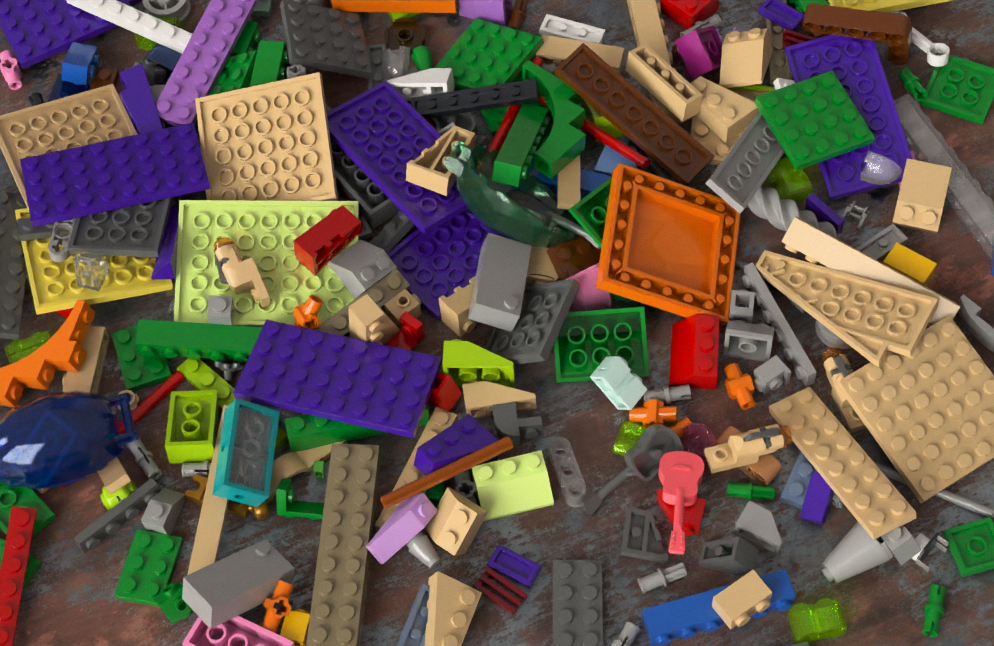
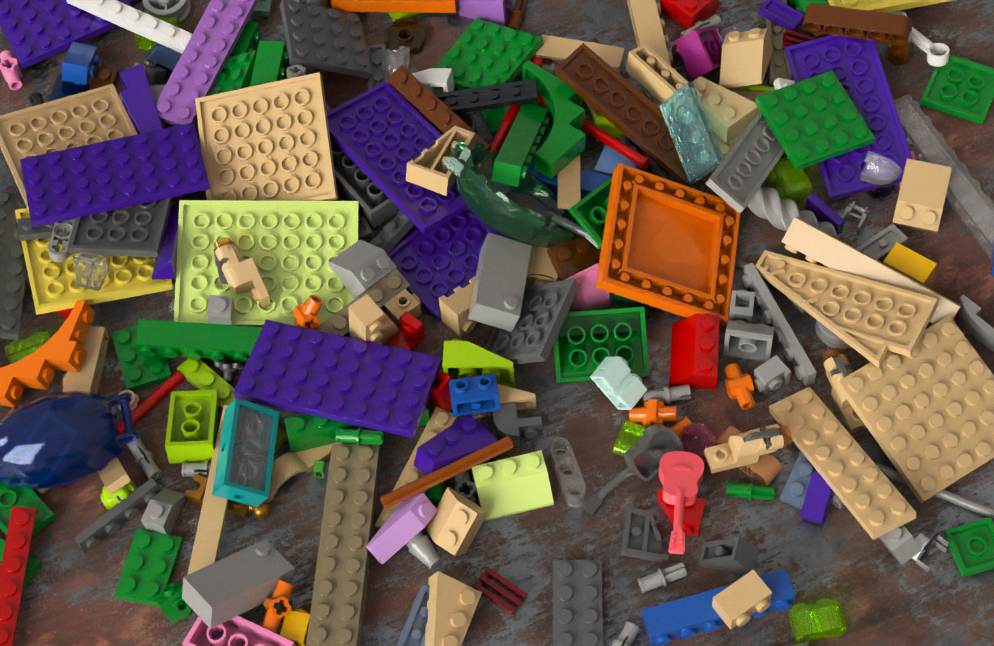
green bracket [276,478,324,520] -> none
red wedge [293,205,362,276] -> none
green cone [411,46,432,71] -> none
dark purple tile [487,544,542,589] -> none
white plate [539,14,605,44] -> none
light grey slope [734,501,782,556] -> none
light grey cone [821,521,893,583] -> none
green pin [898,67,928,102] -> none
green pin [922,584,947,637] -> none
none -> green axle [336,427,384,446]
none -> reddish brown plate [387,64,492,164]
none -> blue brick [449,374,501,417]
none -> clear light blue plate [659,83,723,183]

